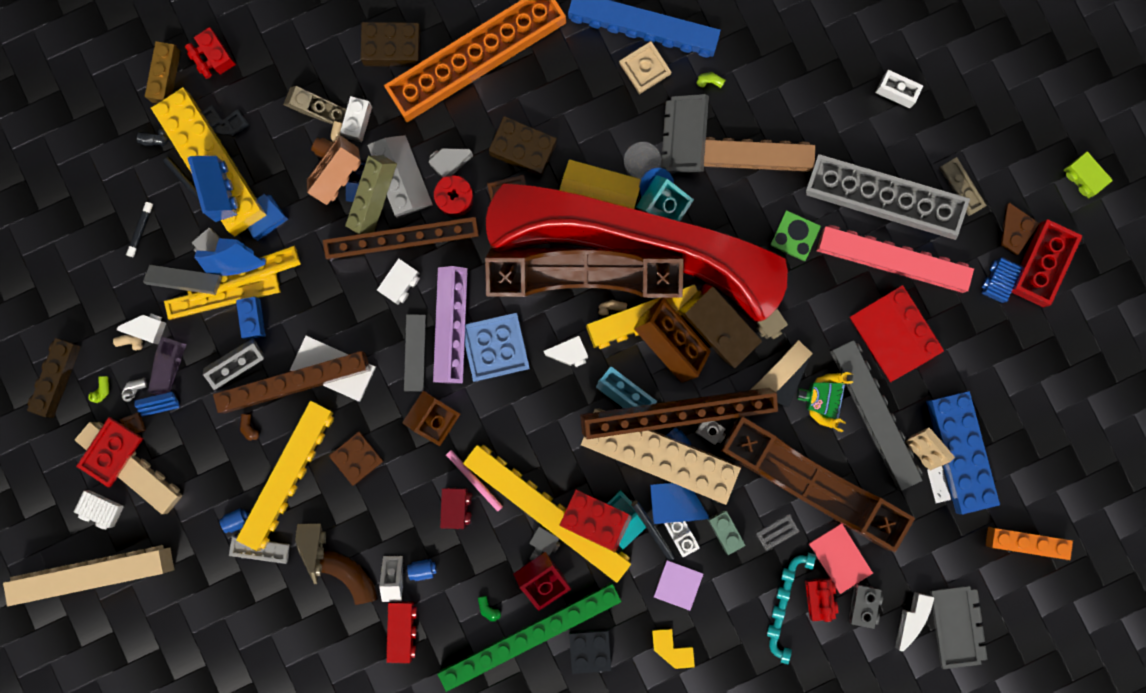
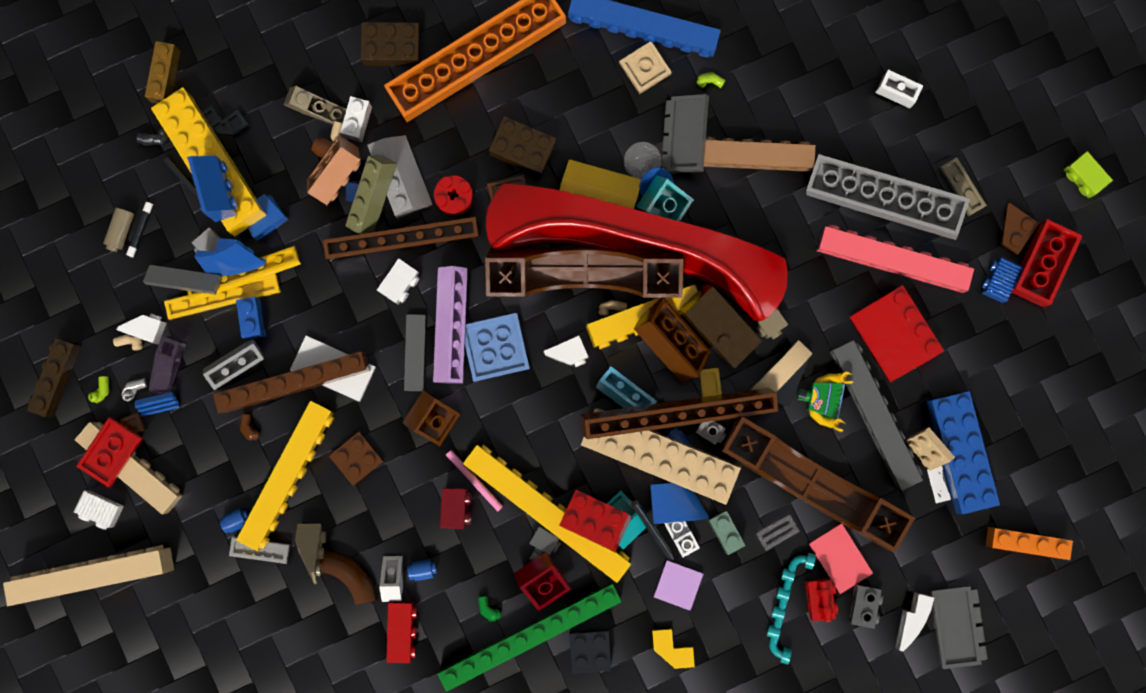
red brick [185,27,236,79] -> none
light grey slope [428,149,473,178] -> none
bright green tile [770,210,821,261] -> none
none -> dark tan brick [103,208,134,252]
none -> yellow tile [699,368,722,397]

